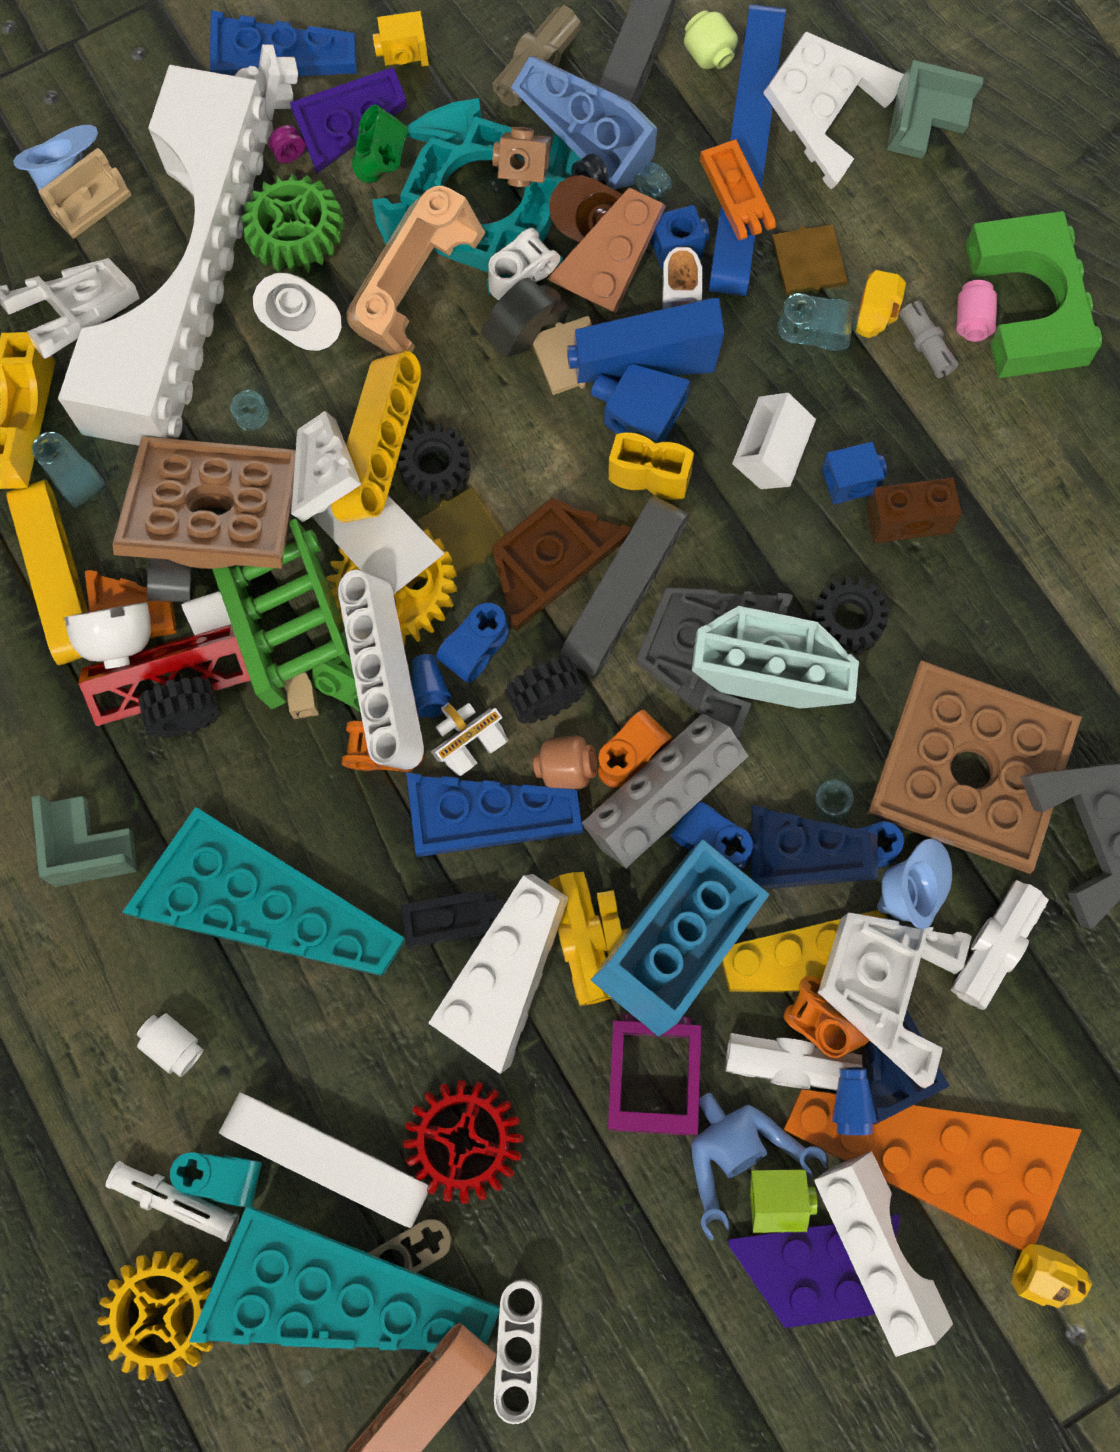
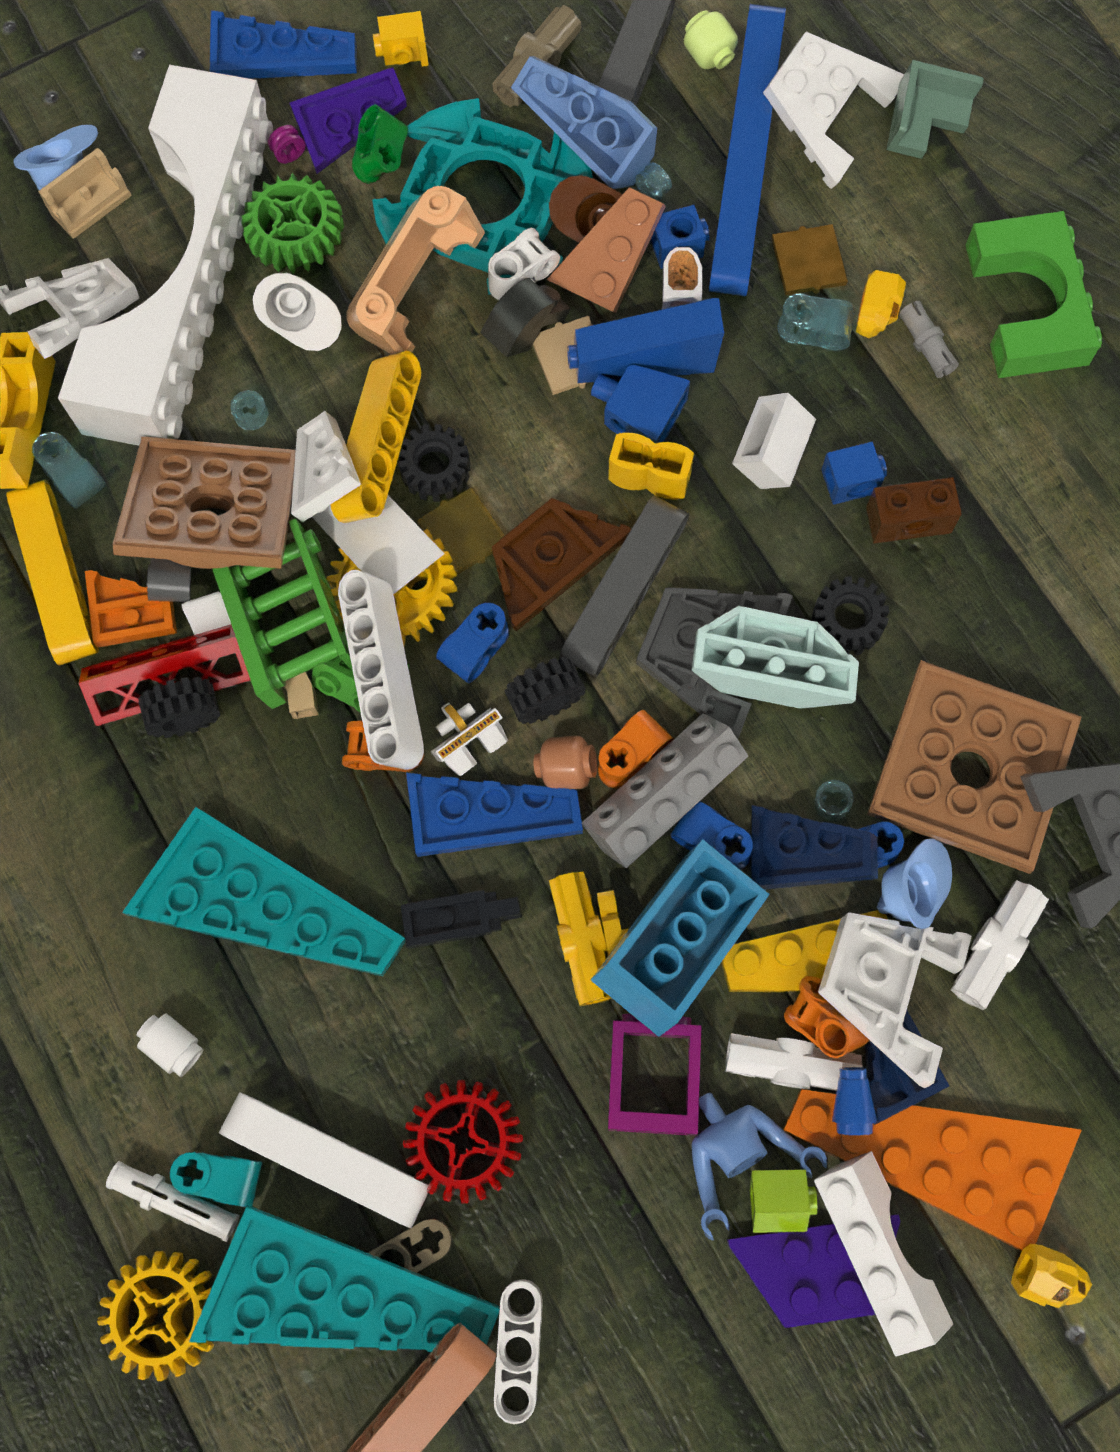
sand green panel [31,795,138,887] -> none
white cylinder [64,602,151,669] -> none
white hips [235,45,298,121] -> none
blue cone [411,654,451,718] -> none
white wedge [429,874,568,1074] -> none
medium nougat brick [493,127,551,187] -> none
black bush [571,154,609,185] -> none
orange hinge [700,139,776,241] -> none
bright pink brick [956,280,997,342] -> none

